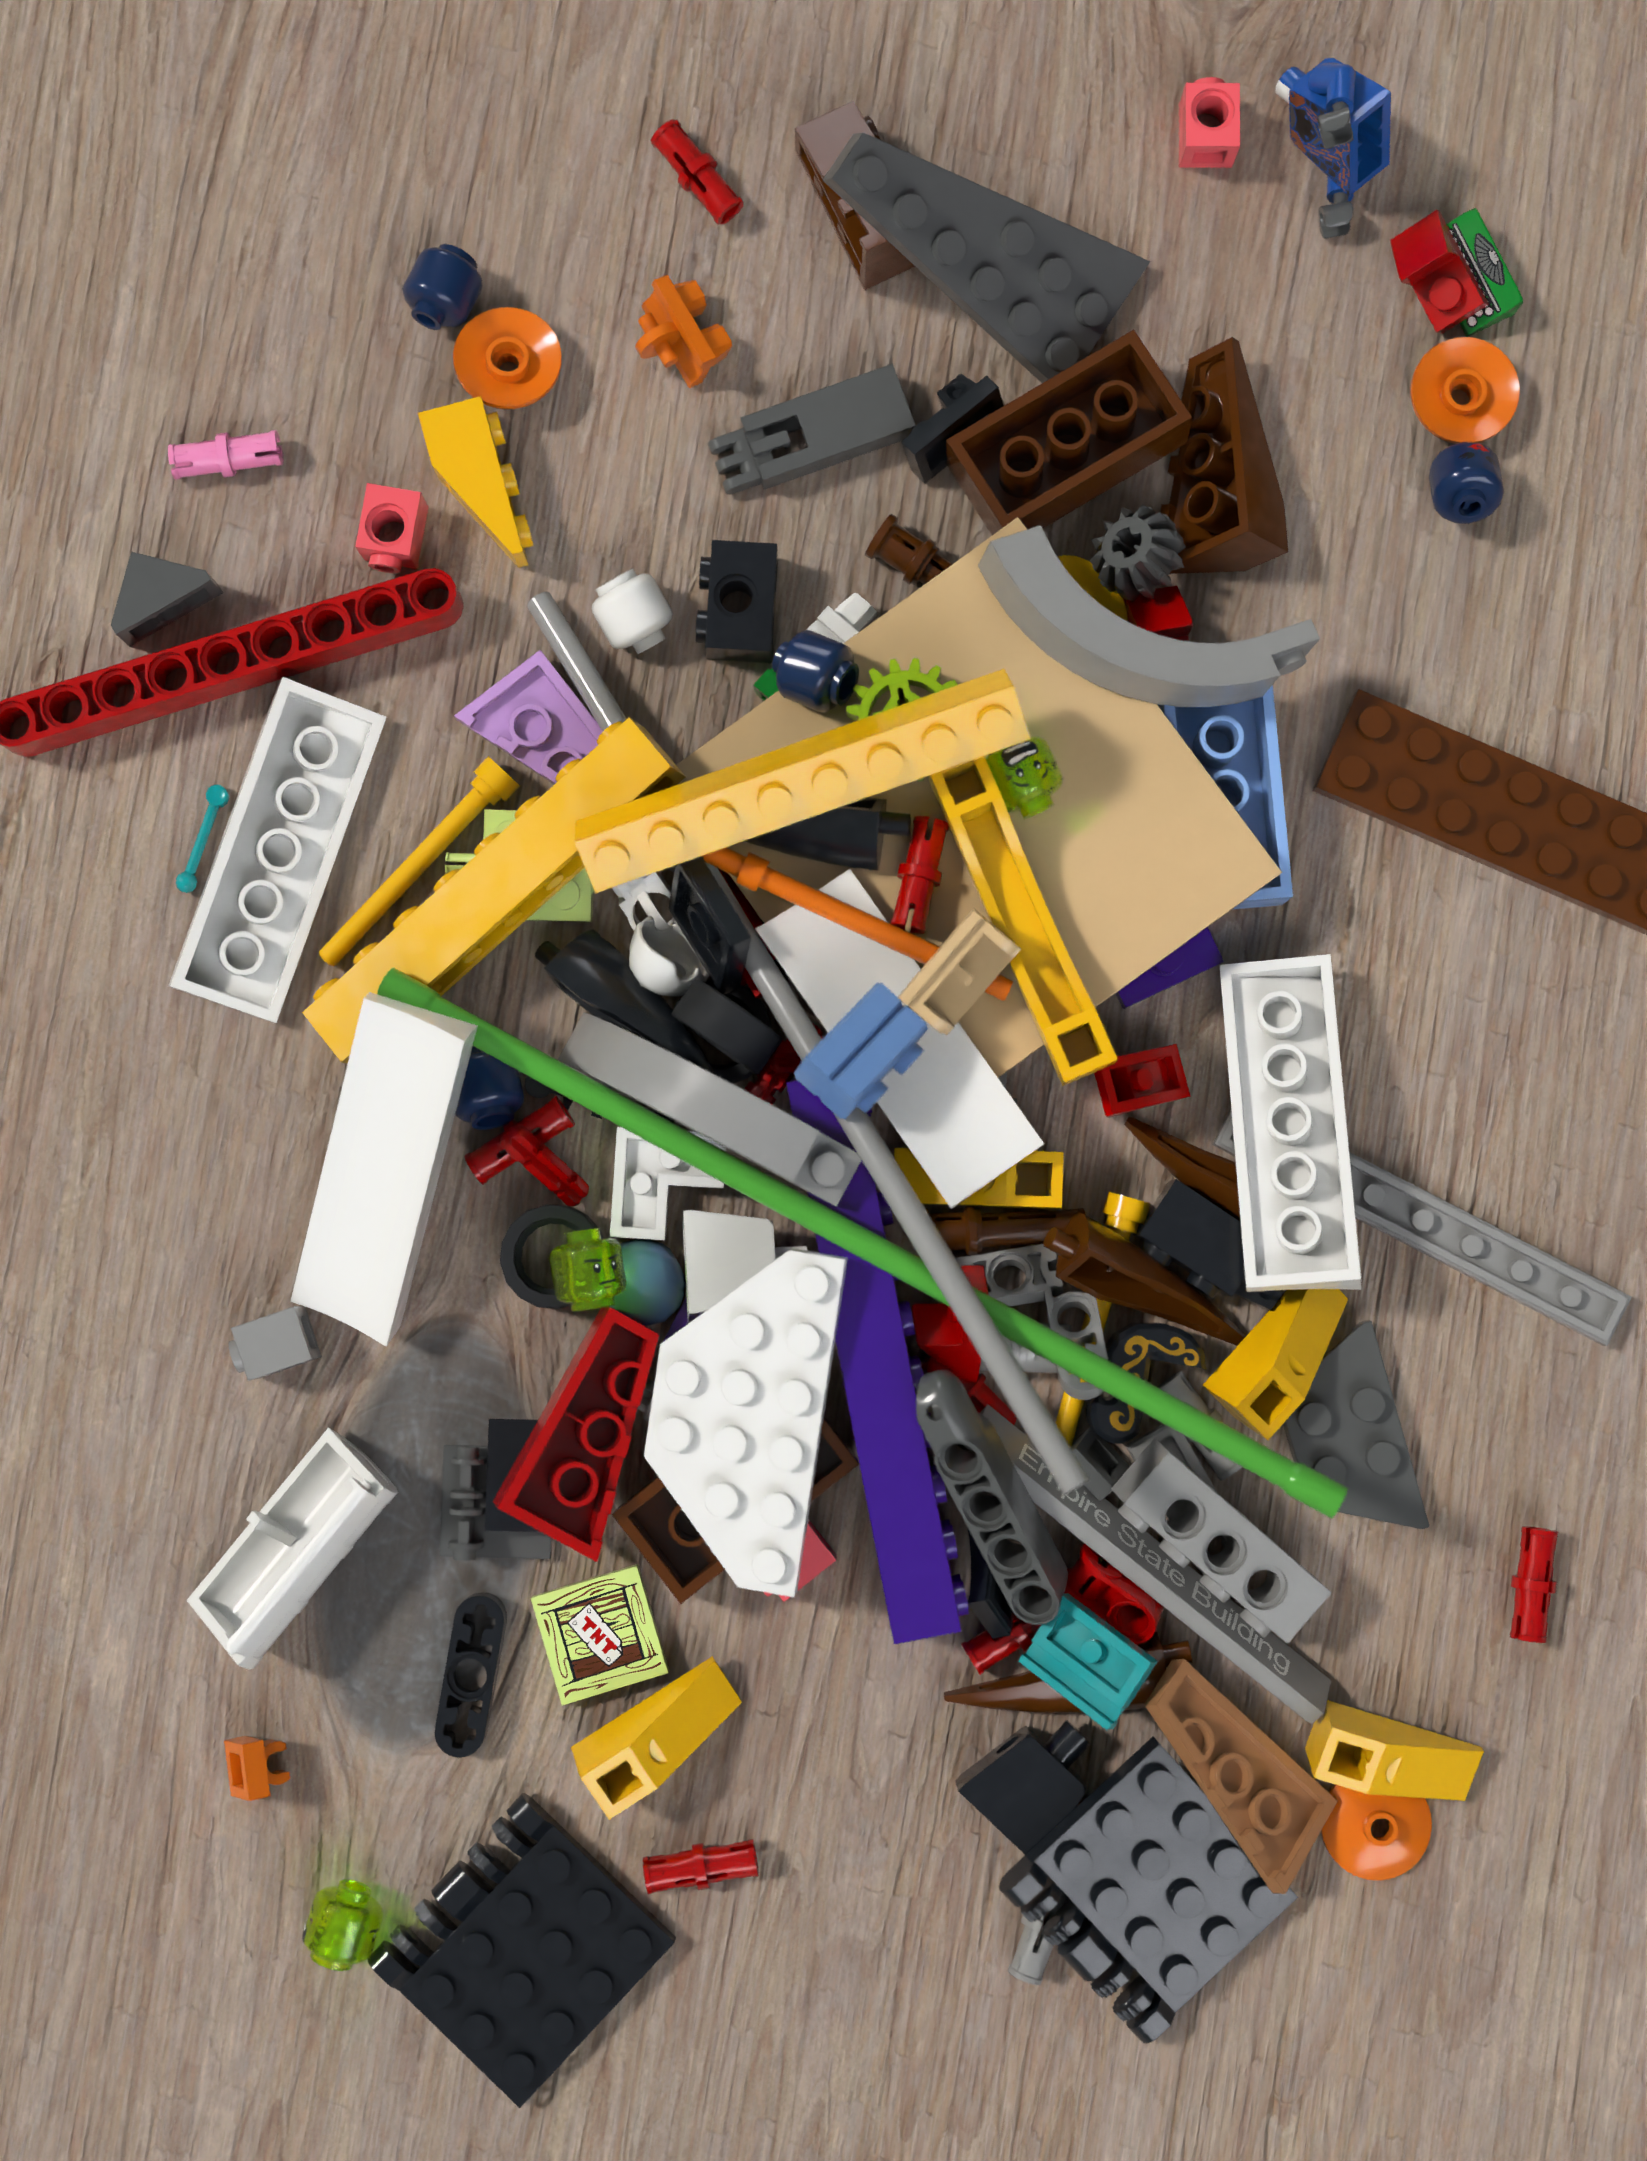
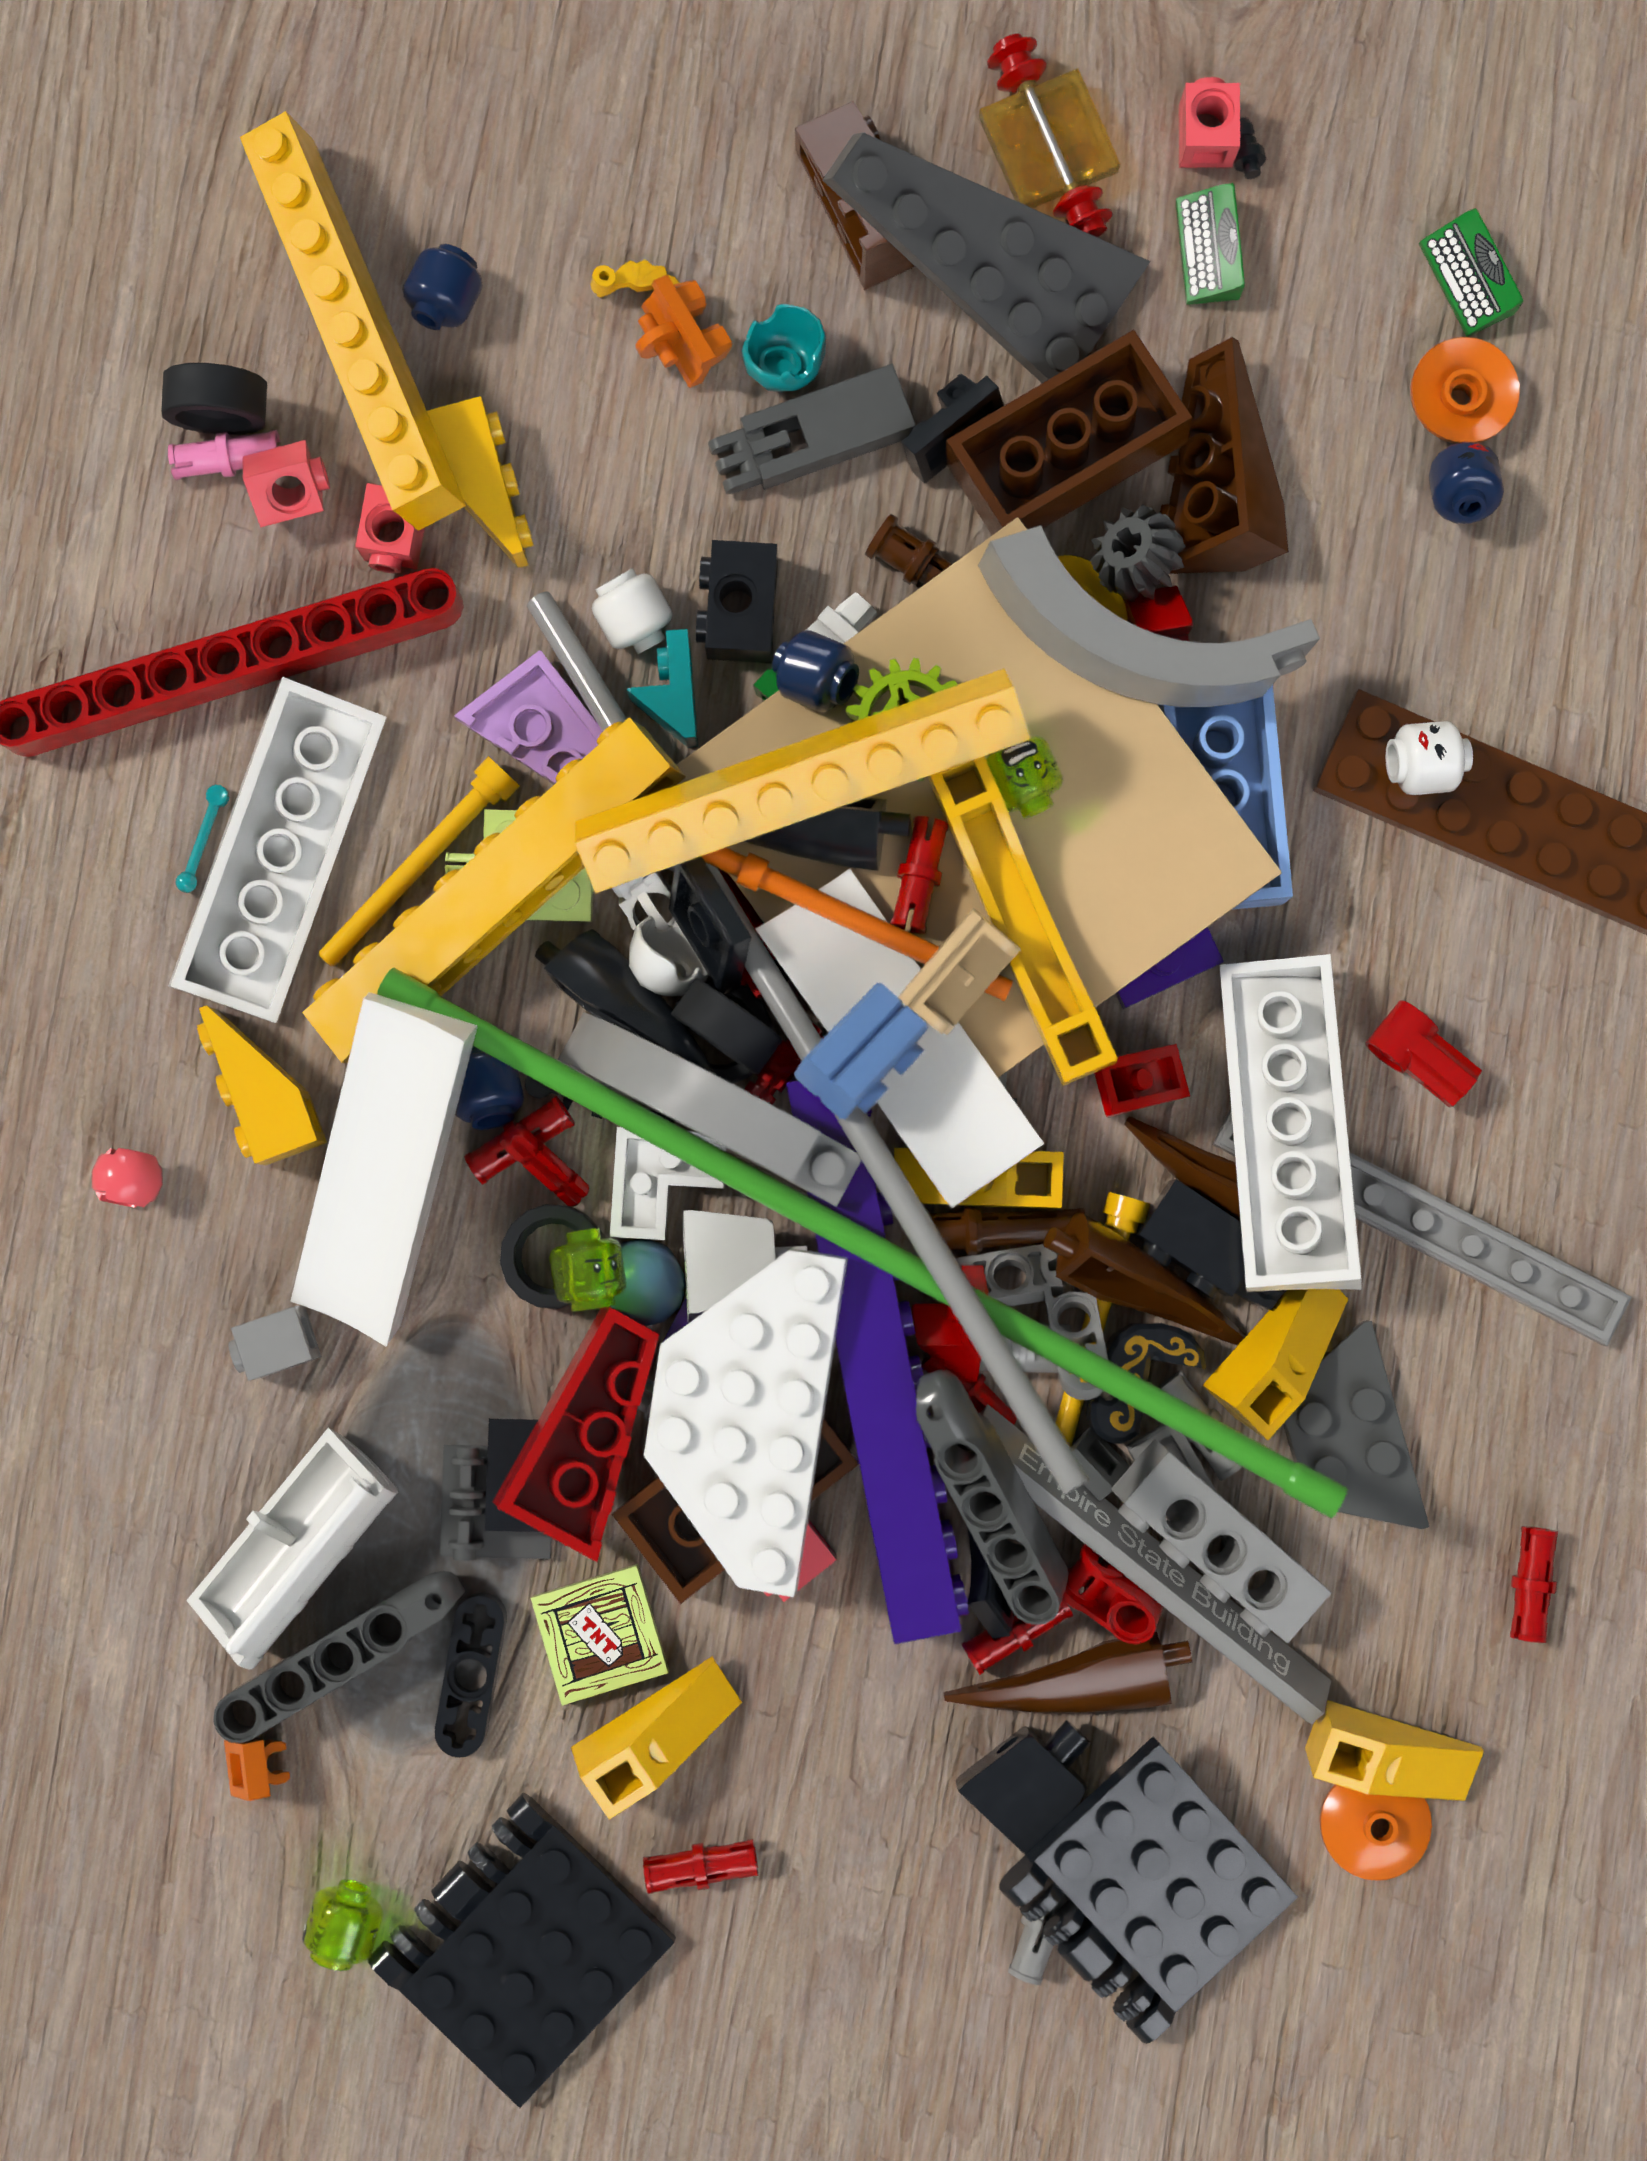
dark grey slope [111,551,223,647] -> none
orange dish [453,307,562,409] -> none
red pin [651,119,744,225] -> none
teal plate [1018,1593,1158,1730] -> none
medium nougat wing [1144,1659,1338,1894] -> none
blue torso [1275,58,1391,239] -> none
red slope [1390,210,1489,334] -> none
none -> coral piece [92,1148,163,1208]
none -> black tyre [161,363,267,435]
none -> yellow slope [197,1005,327,1166]
none -> dark grey piece [213,1571,465,1743]
none -> yellow brick [240,111,466,531]
none -> coral brick [243,440,330,528]
none -> yellow piece [590,259,679,298]
none -> teal slope [627,629,698,748]
none -> teal hair [742,304,826,392]
none -> clear yellow plate [978,33,1121,238]
none -> slope [1175,183,1245,305]
none -> black piece [1234,117,1266,179]
none -> red piece [1365,1000,1482,1107]
none -> white head [1385,721,1473,795]

